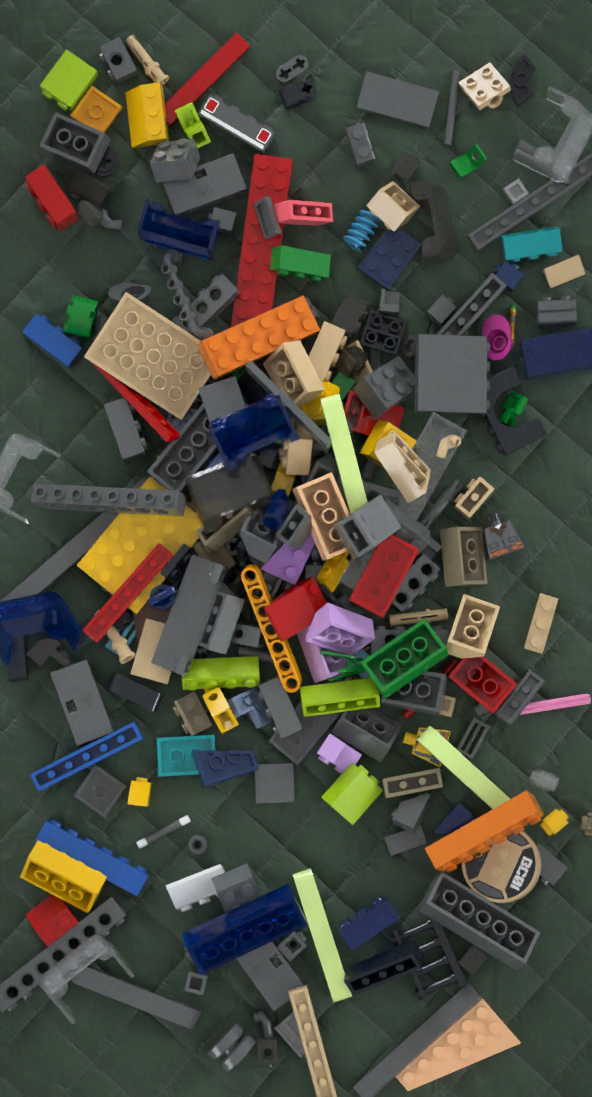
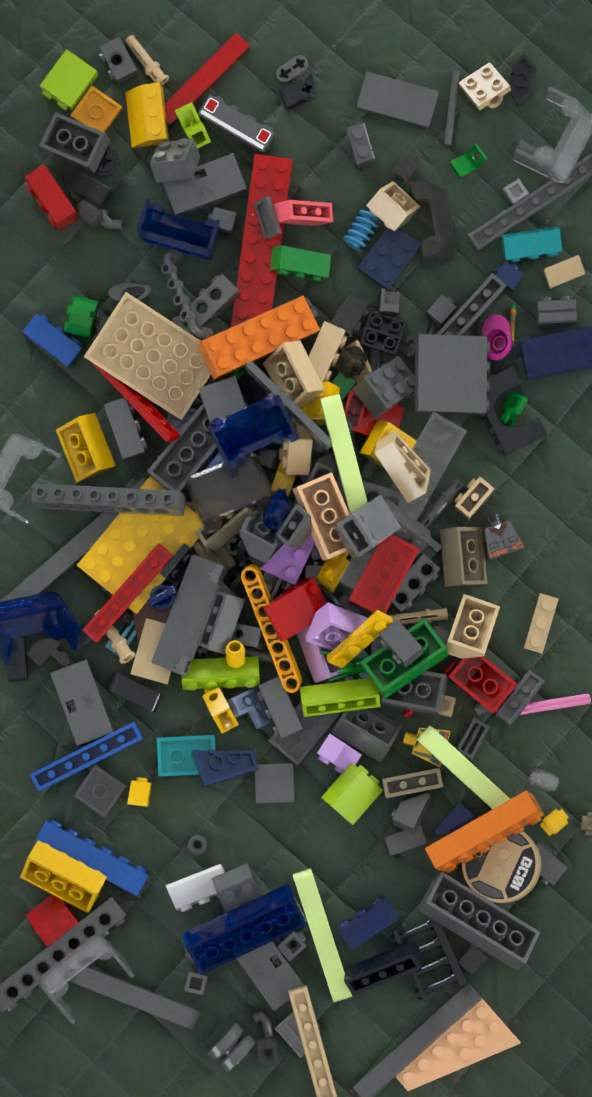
dark grey bar [136,815,191,849] -> none
dark tan bracket [172,691,212,736] -> none
tan arm [436,435,461,459] -> none
none -> yellow slope [56,413,116,483]
none -> yellow brick [225,640,245,668]
none -> yellow plate [326,610,393,669]
none -> dark grey brick [379,619,423,668]

